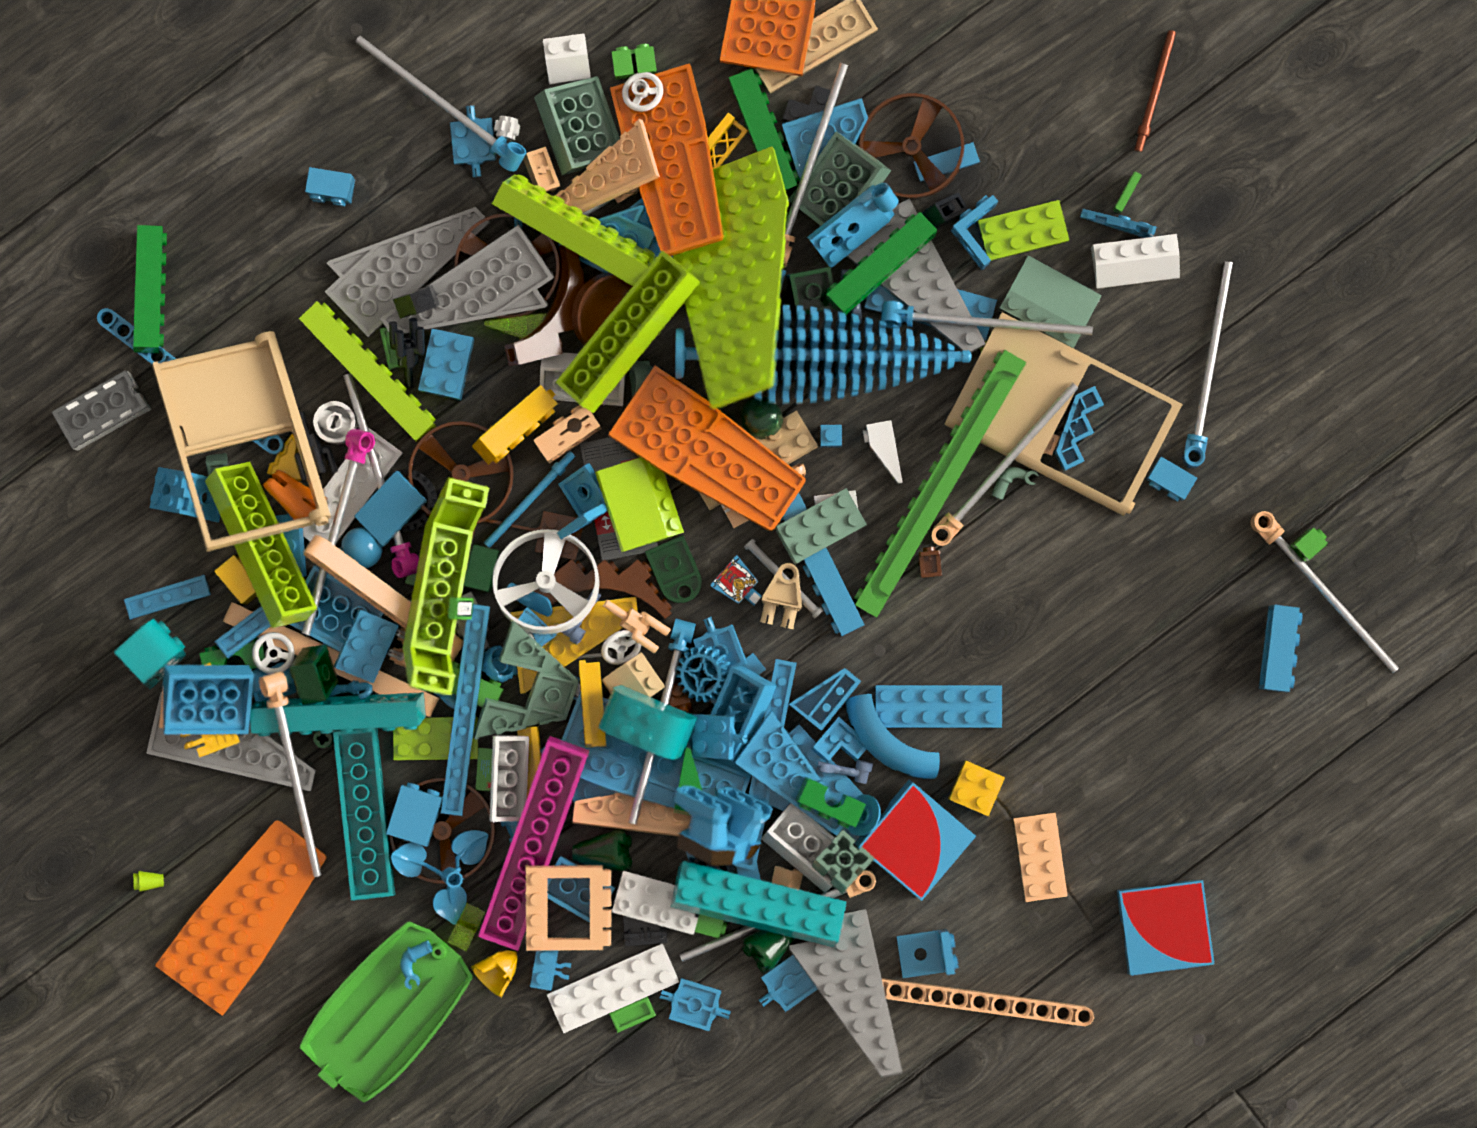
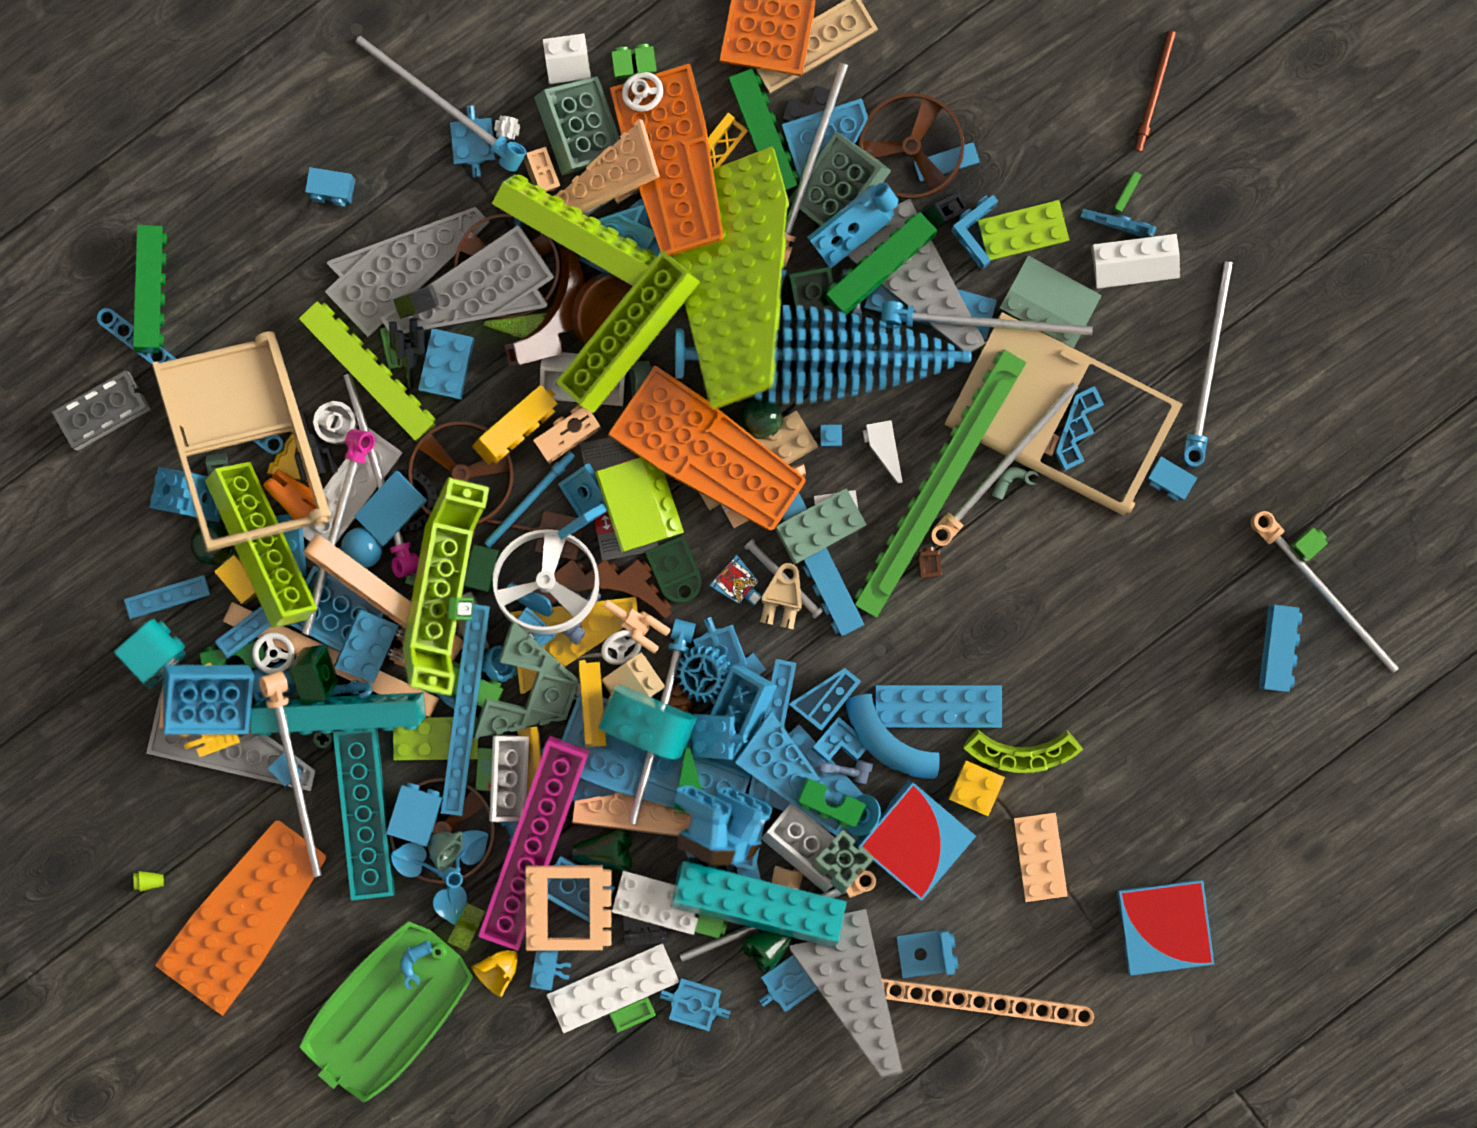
none -> clear green cylinder [190,523,233,565]
none -> dark azure brick [268,753,303,787]
none -> sand green hat [428,832,463,877]
none -> lime brick [963,729,1083,773]

